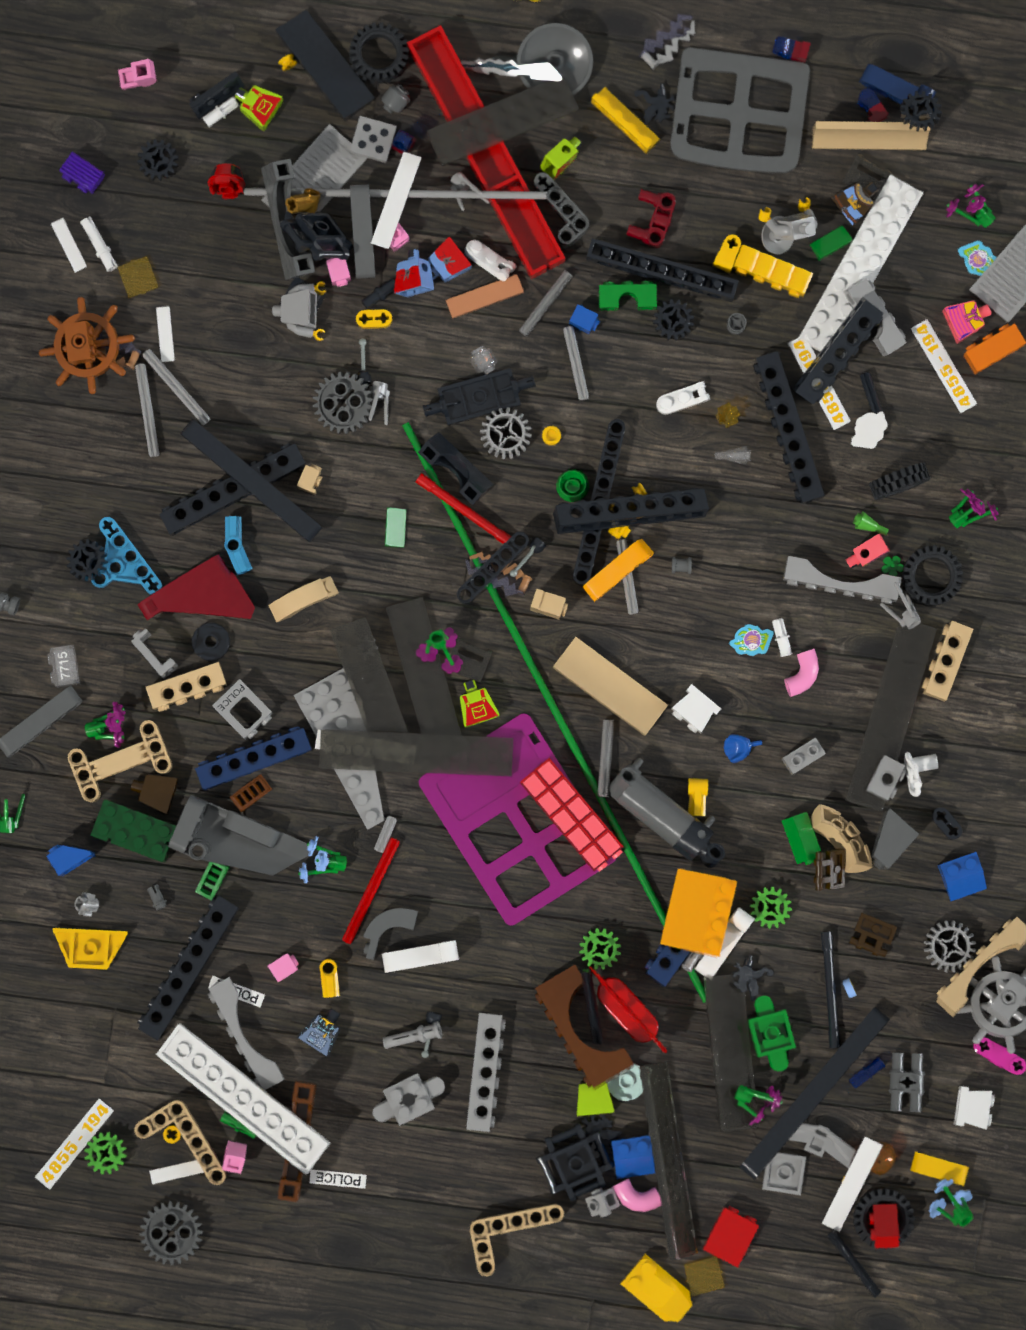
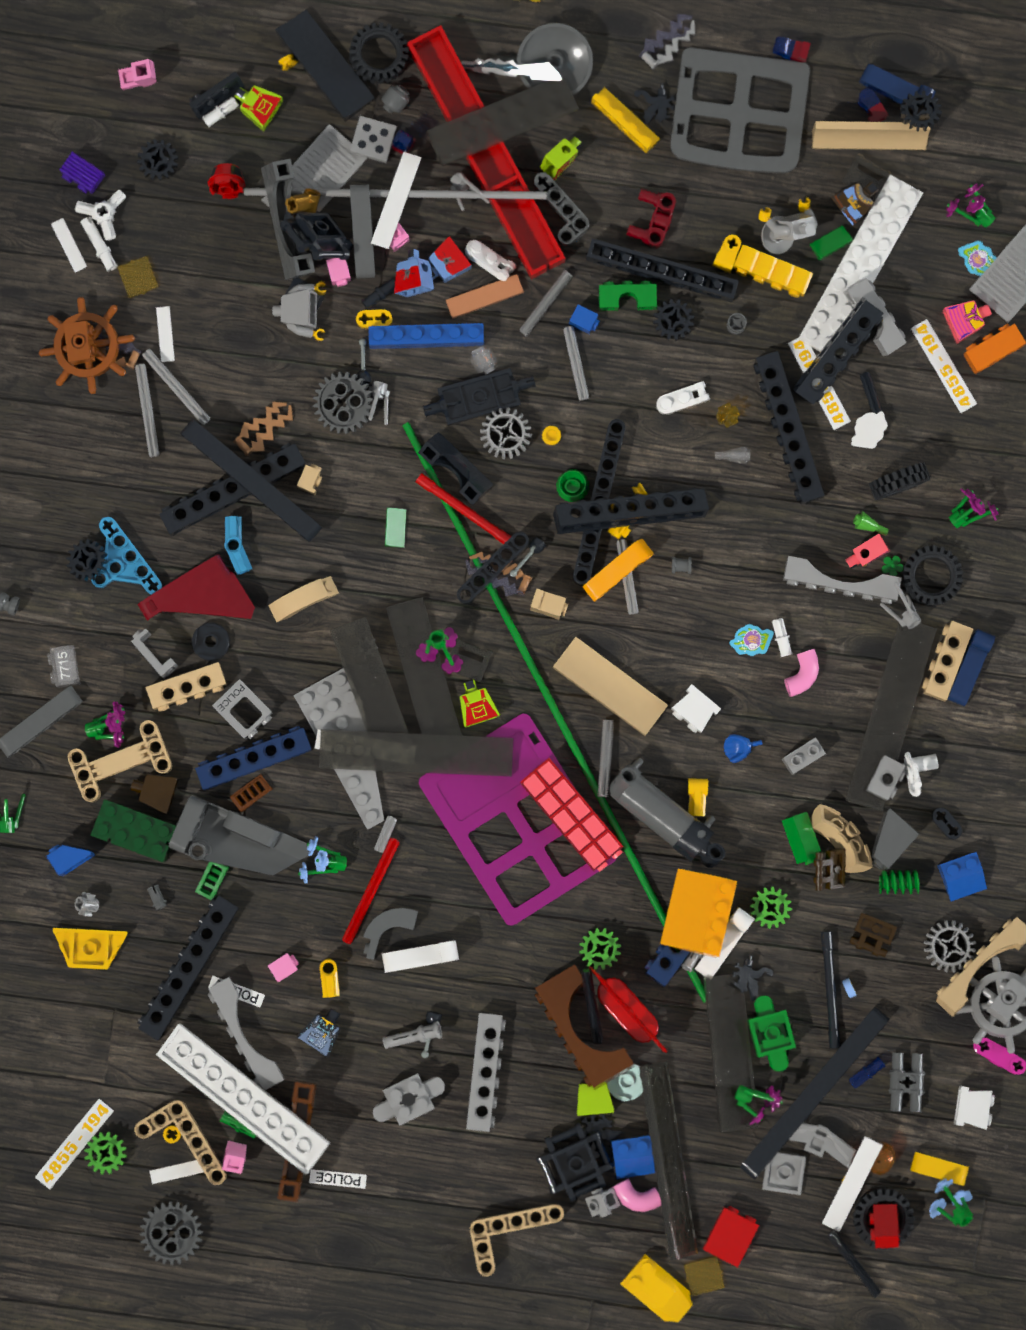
none -> white bush [75,190,126,241]
none -> medium nougat piece [233,402,293,456]
none -> blue brick [369,323,484,349]
none -> green piece [879,870,919,894]
none -> dark blue beam [947,629,996,707]

